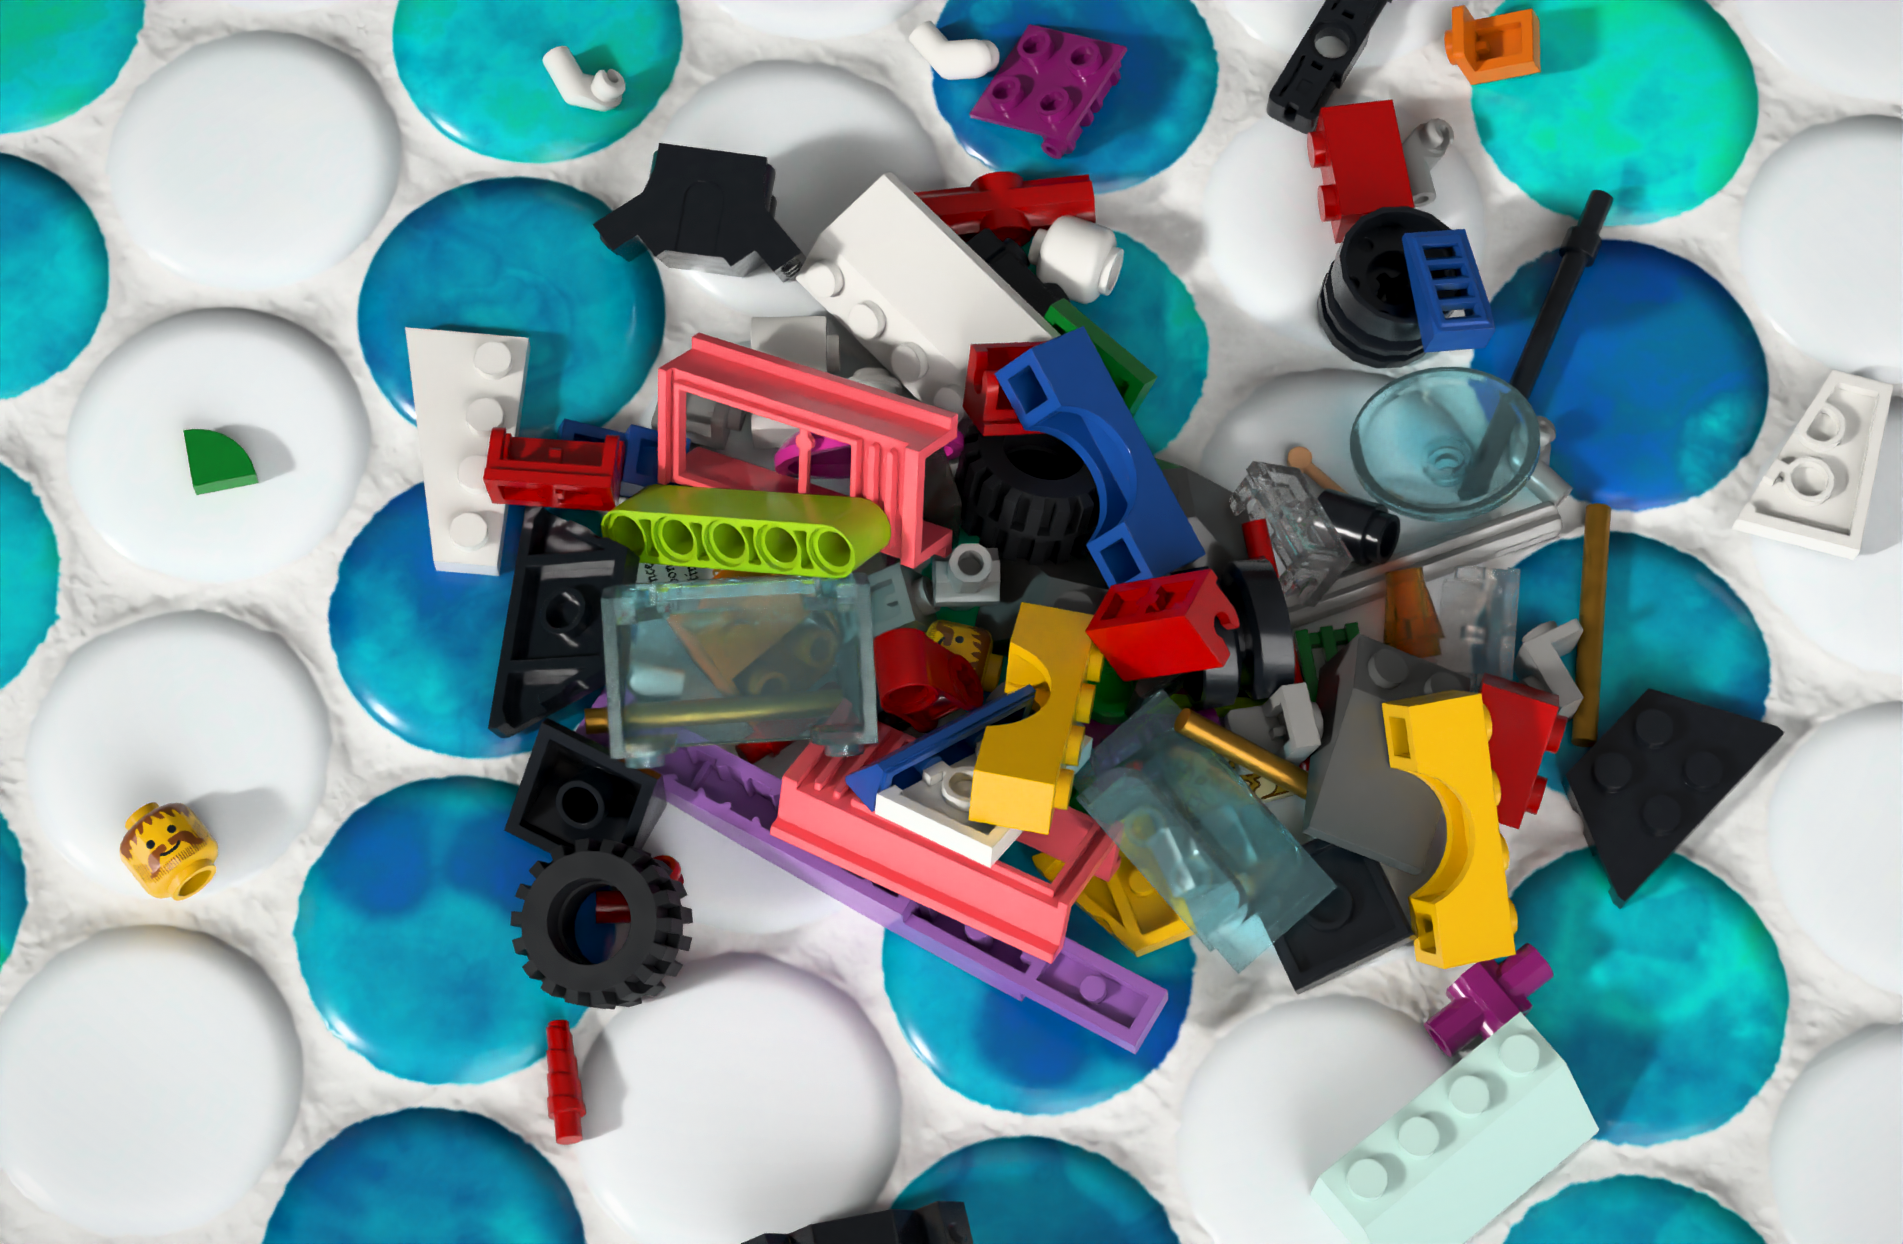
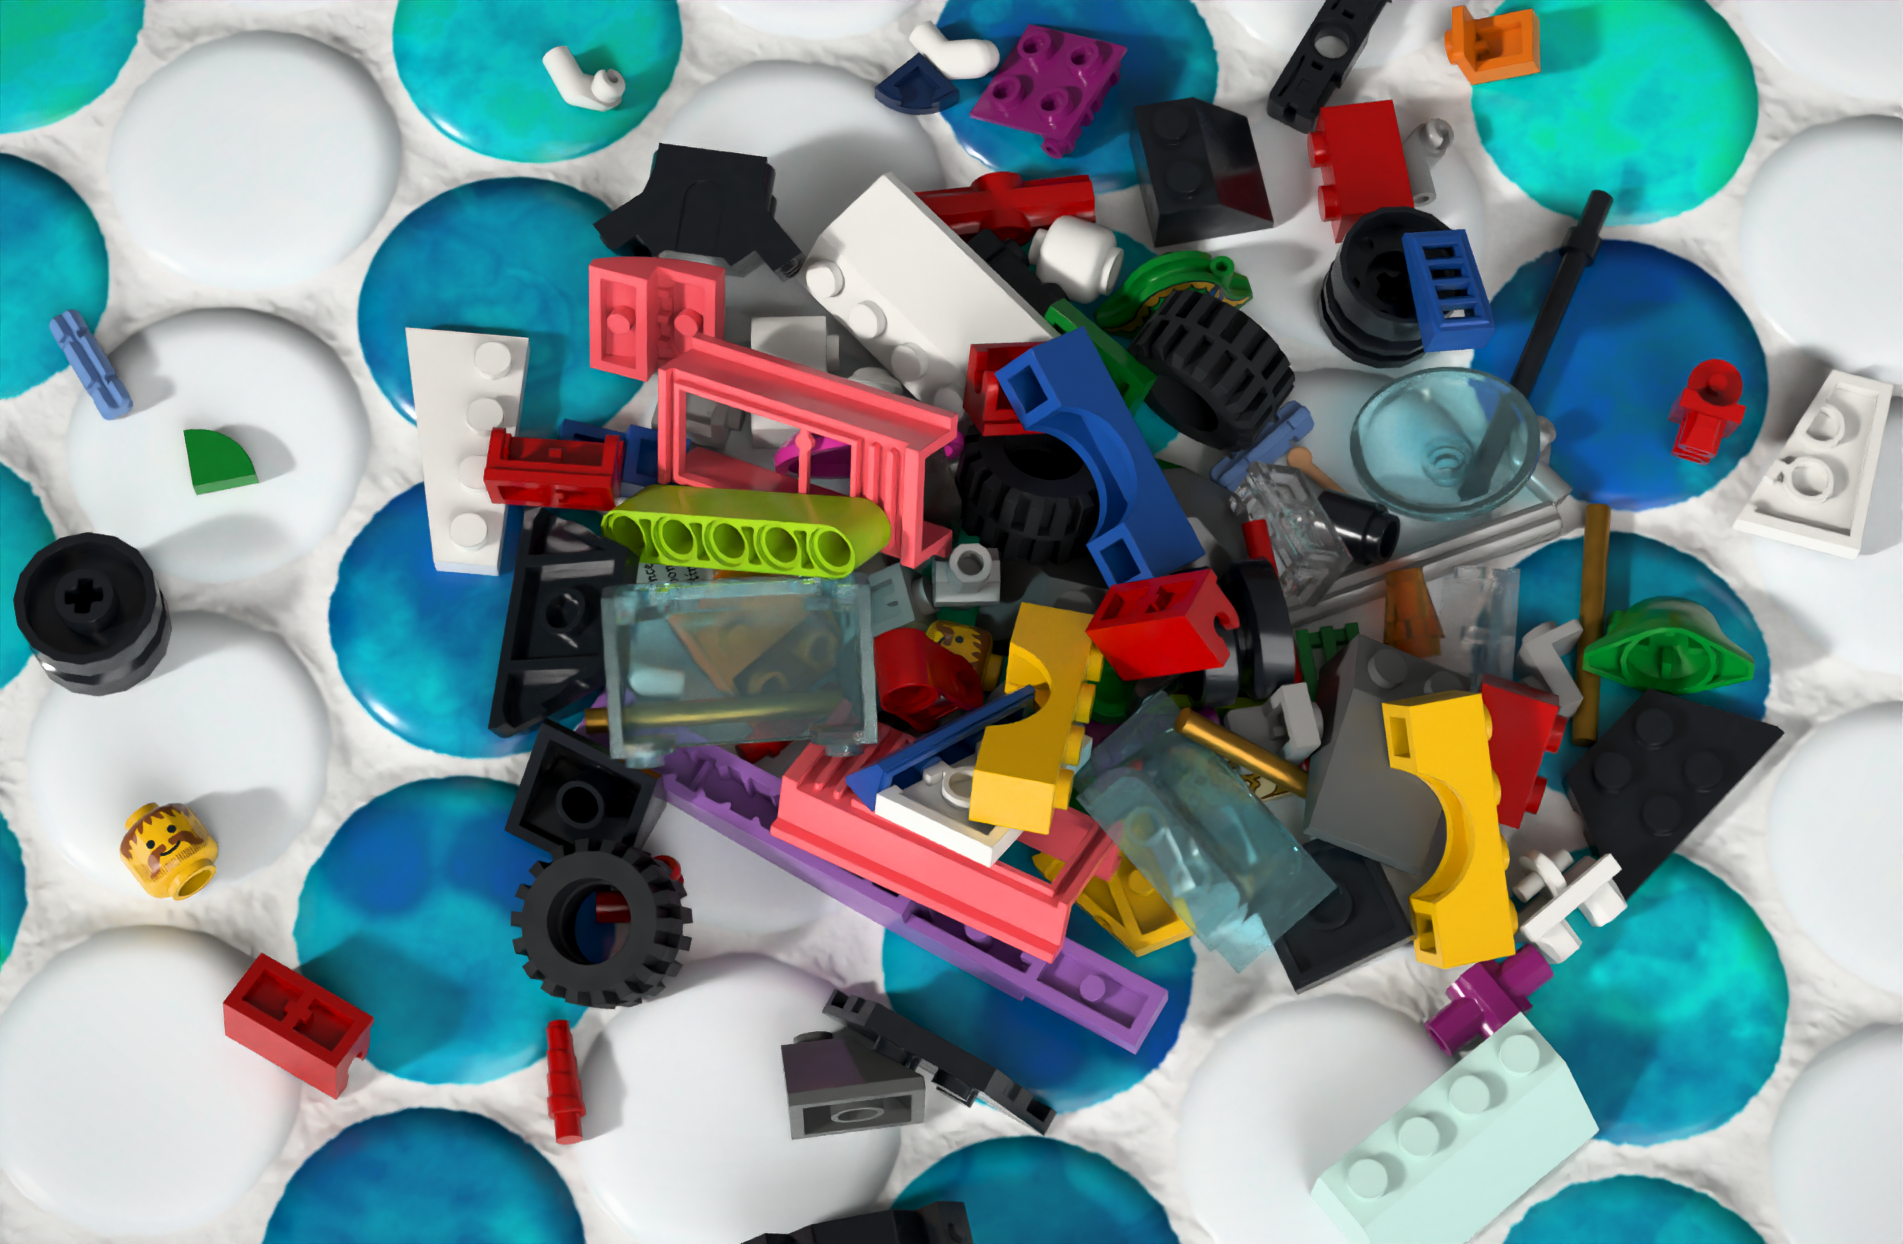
none -> black wheel [13,532,172,697]
none -> medium blue axle [49,309,133,421]
none -> red hinge [223,952,374,1100]
none -> coral slope [589,256,725,382]
none -> dark grey slope [781,1031,926,1140]
none -> black wing [822,989,1057,1136]
none -> dark blue tile [875,52,960,115]
none -> green hat [1093,251,1253,339]
none -> black tyre [1126,289,1295,452]
none -> black slope [1129,97,1274,248]
none -> medium blue axle [1208,400,1315,495]
none -> white hips [1513,848,1628,964]
none -> green hat [1582,596,1755,695]
none -> red hips [1668,359,1746,466]

